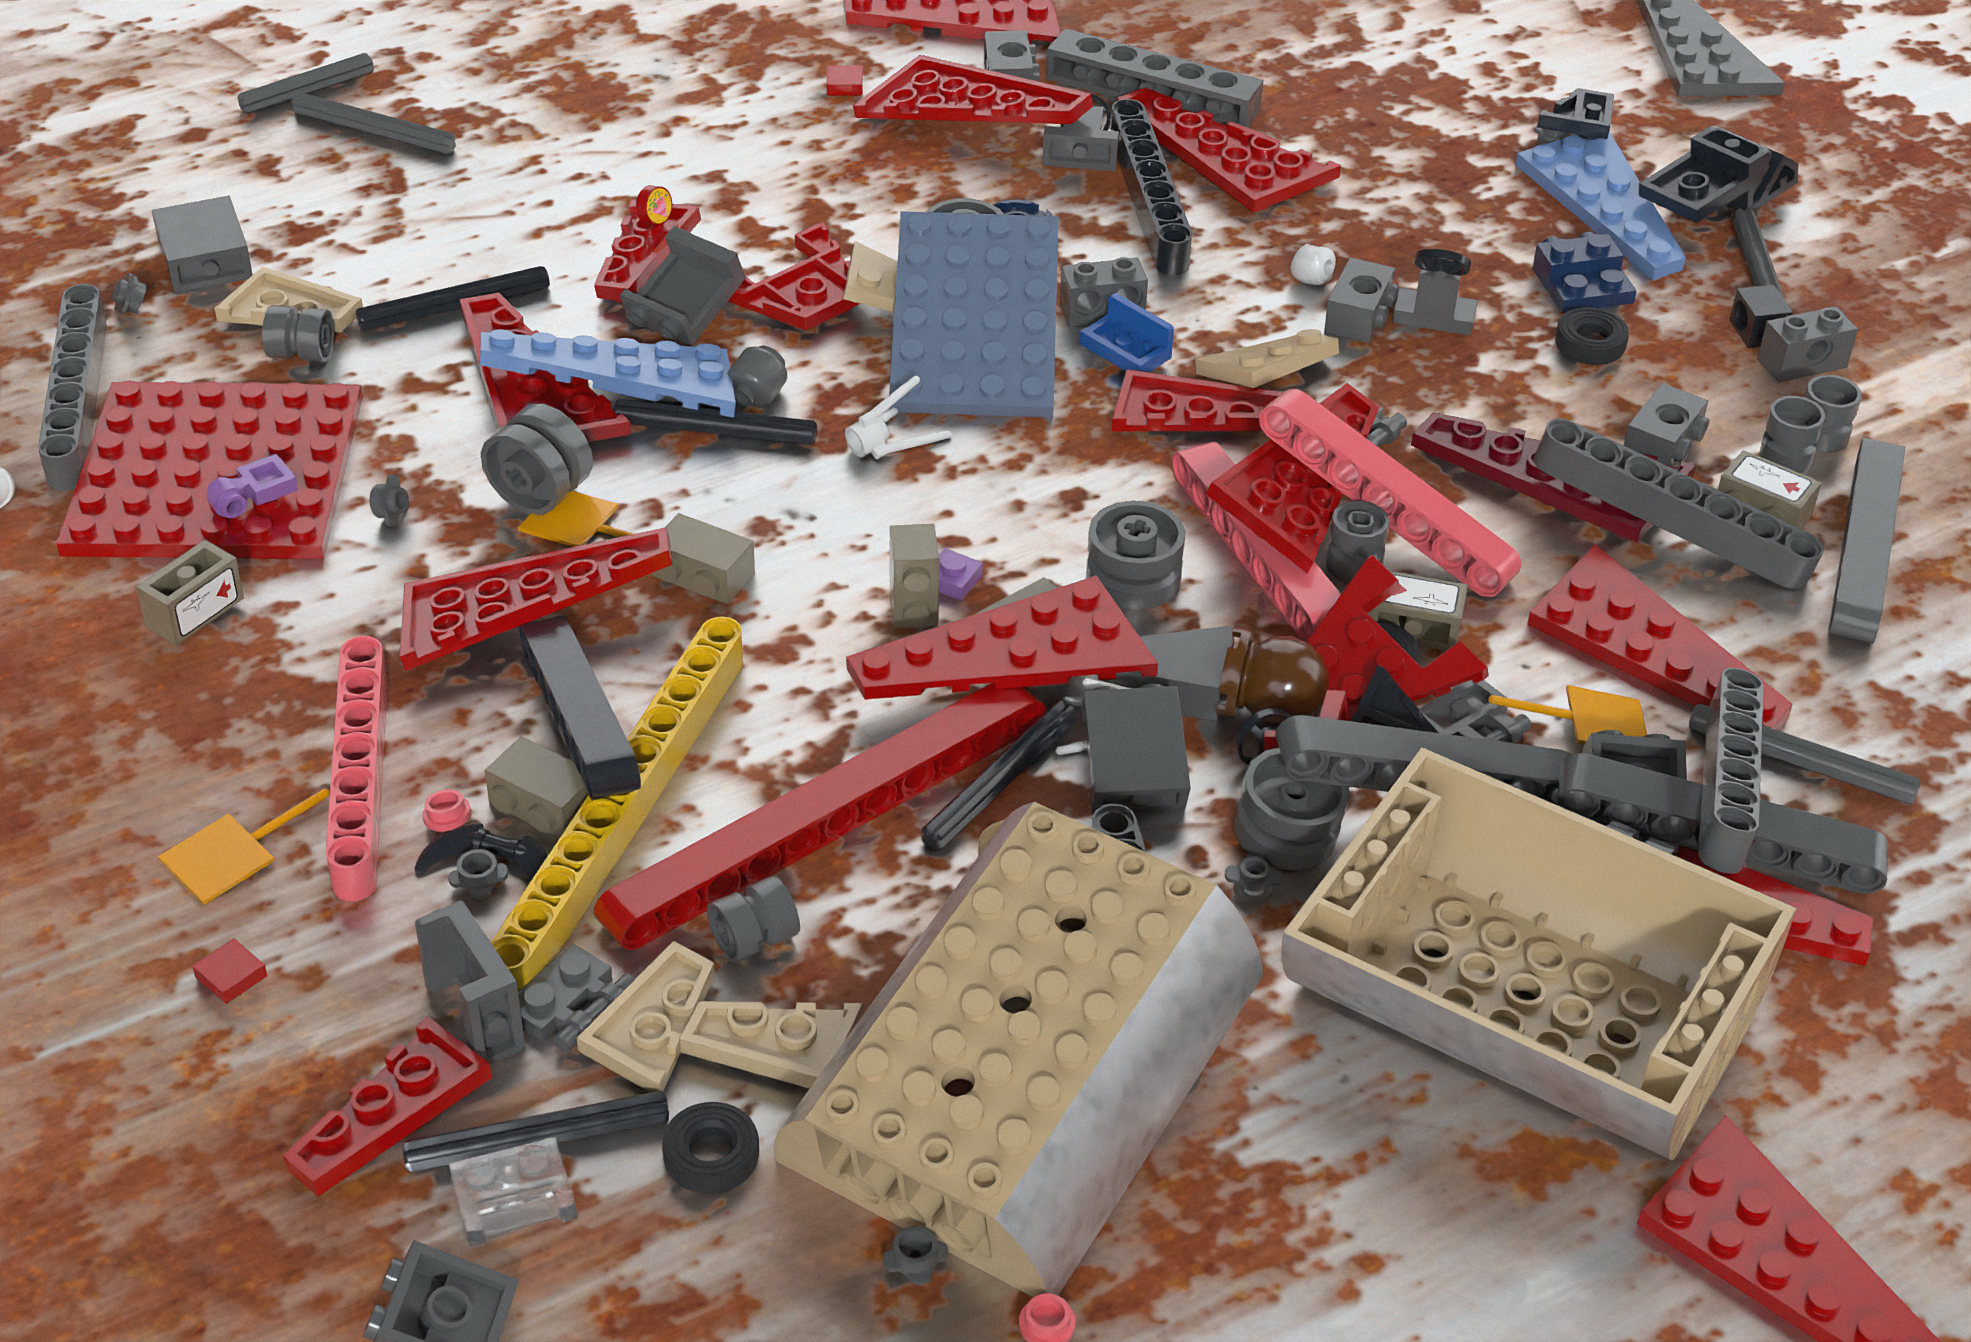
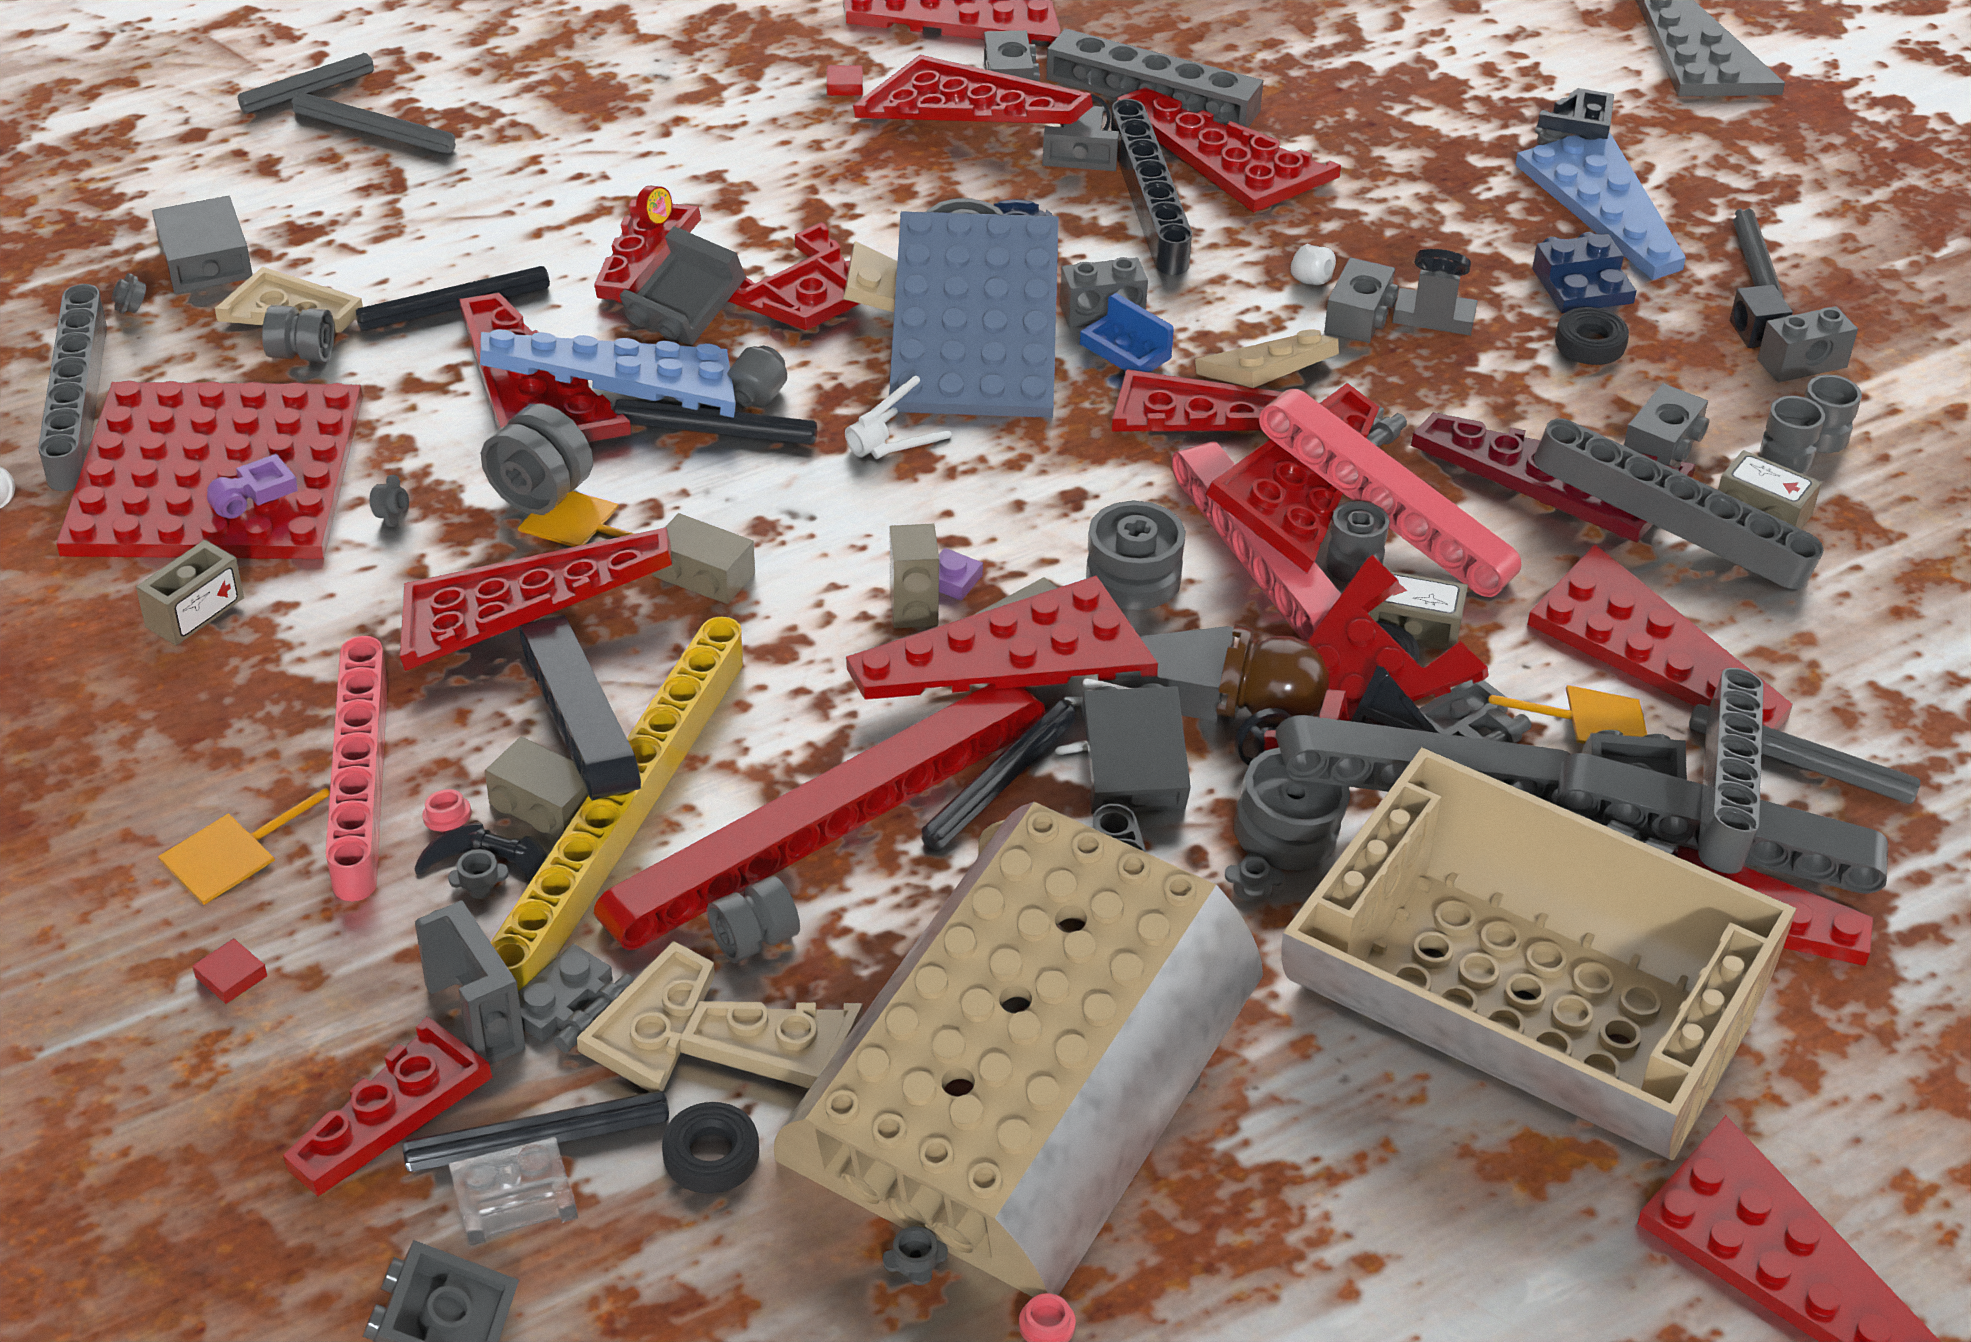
black piece [1639,126,1799,223] -> none
beam [1828,438,1906,643] -> none

